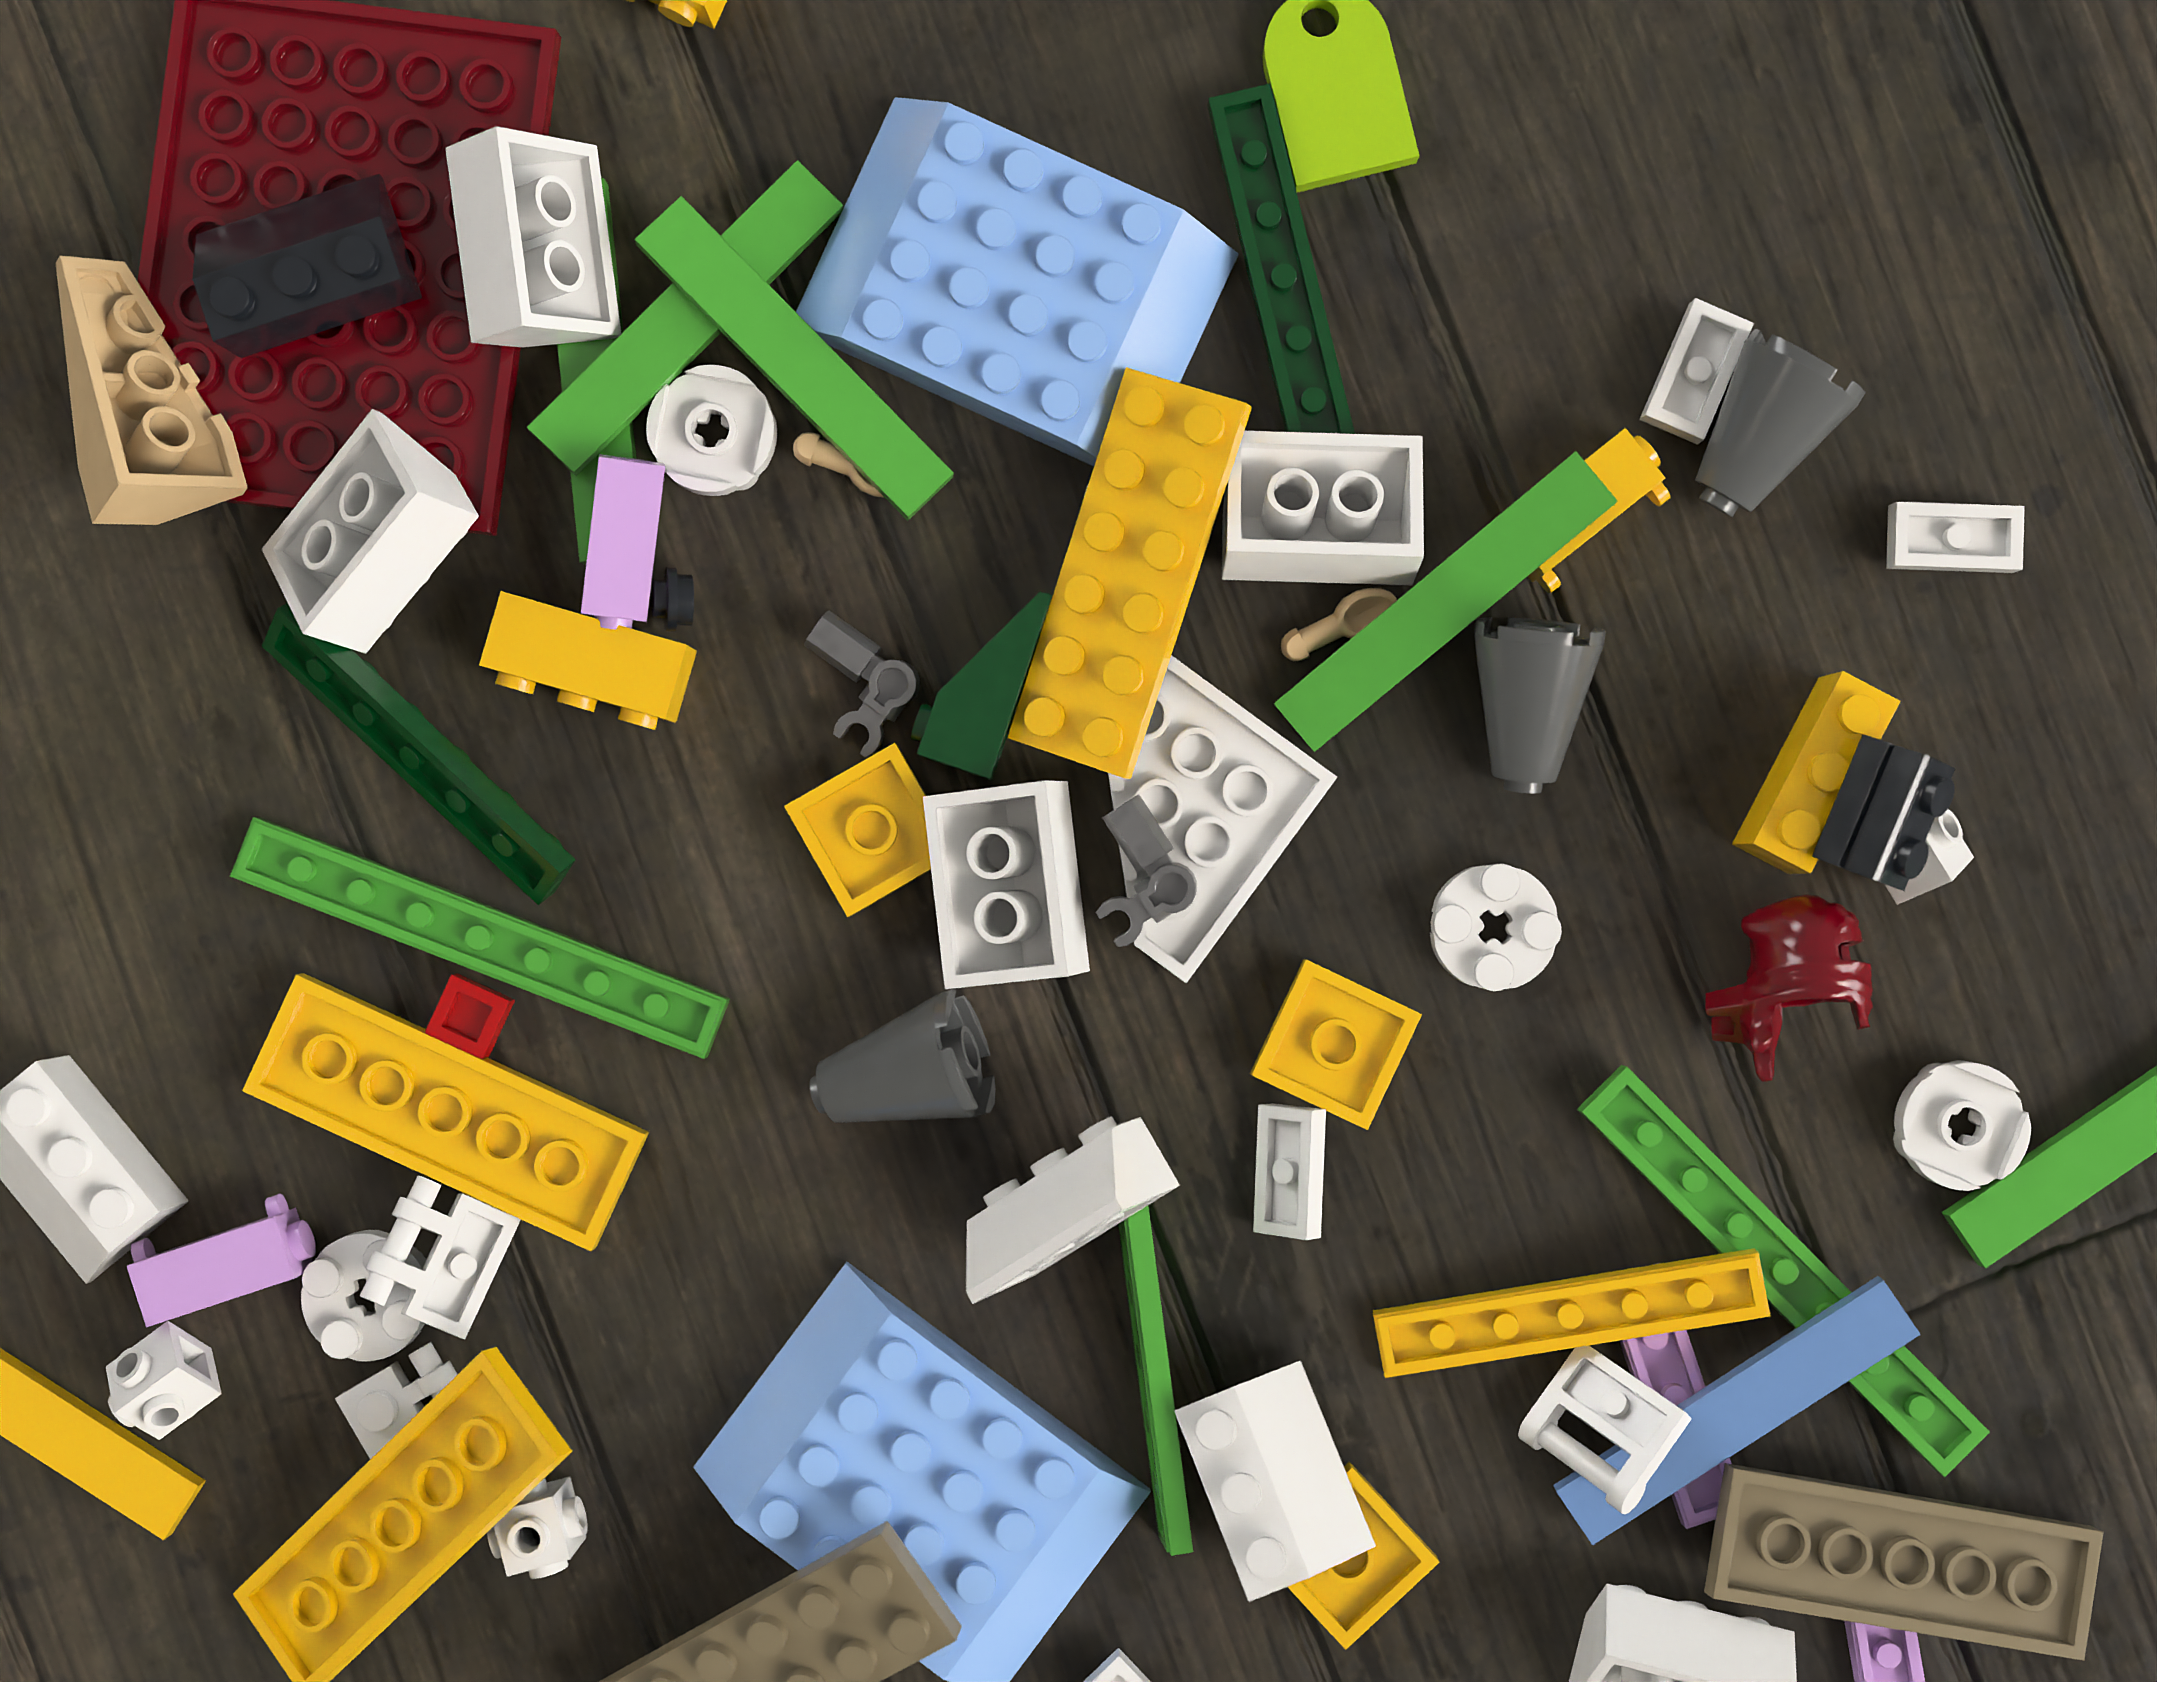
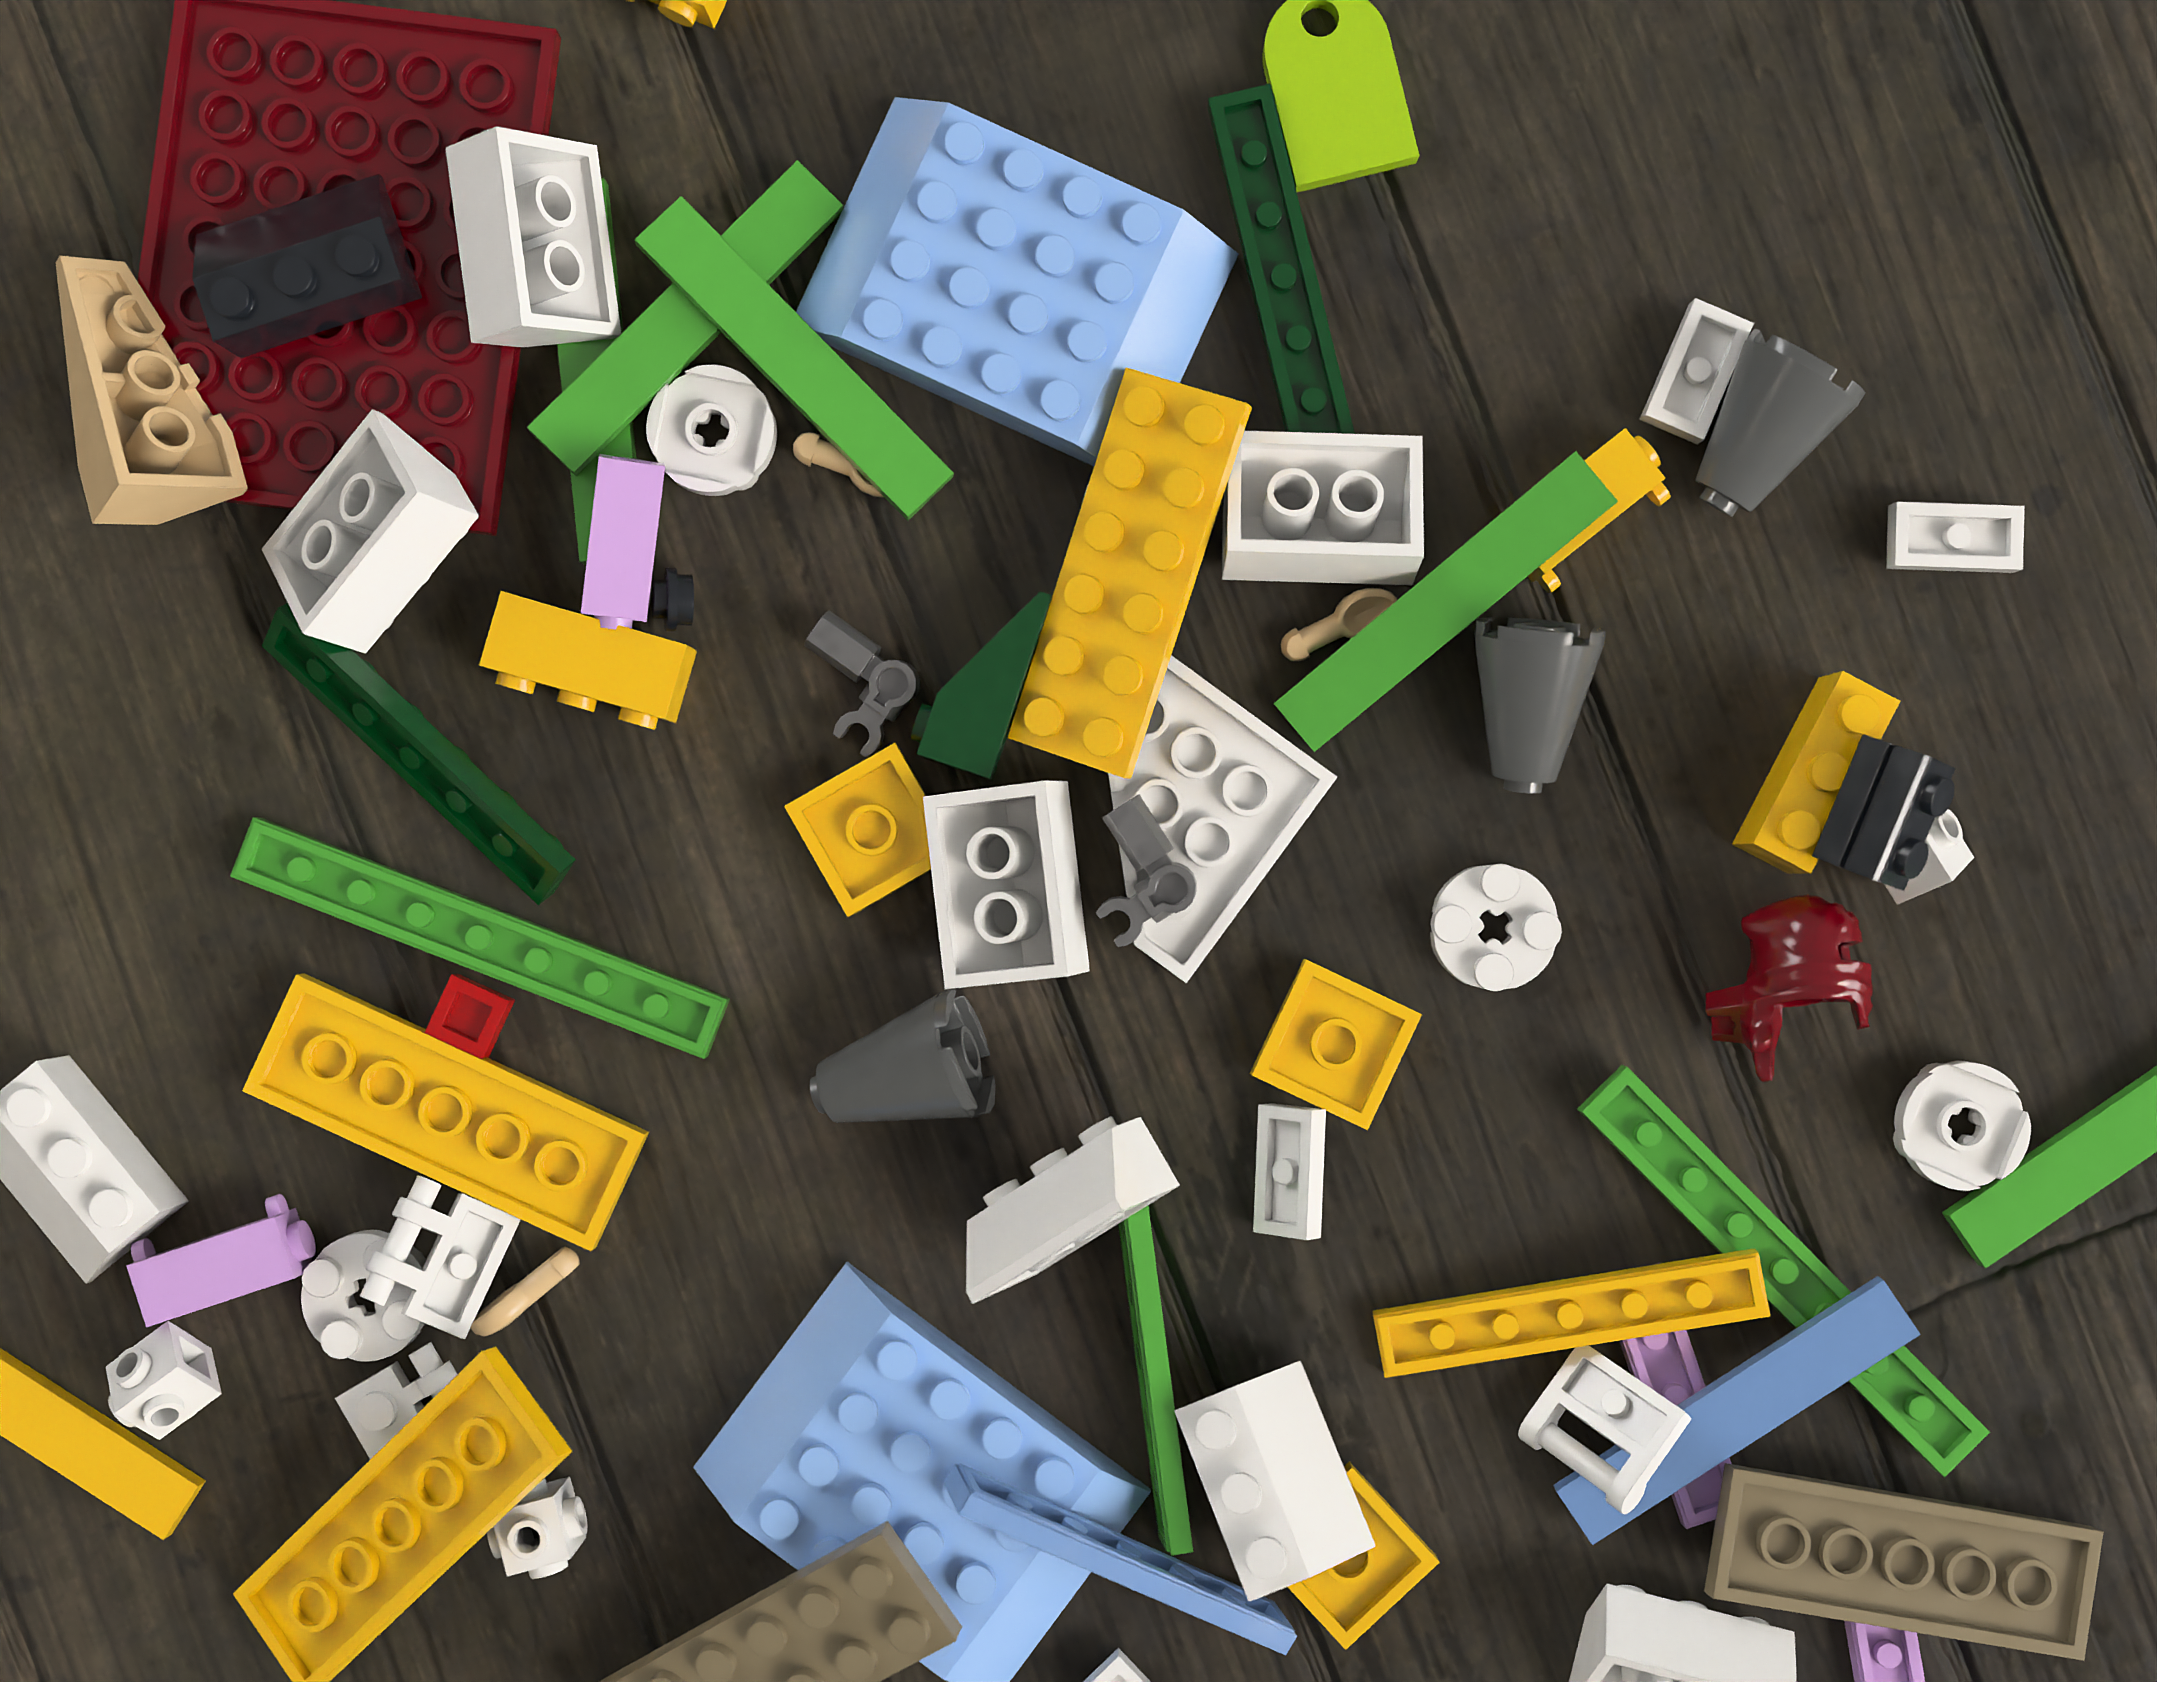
none -> tan piece [470,1247,579,1336]
none -> medium blue tile [944,1464,1297,1655]

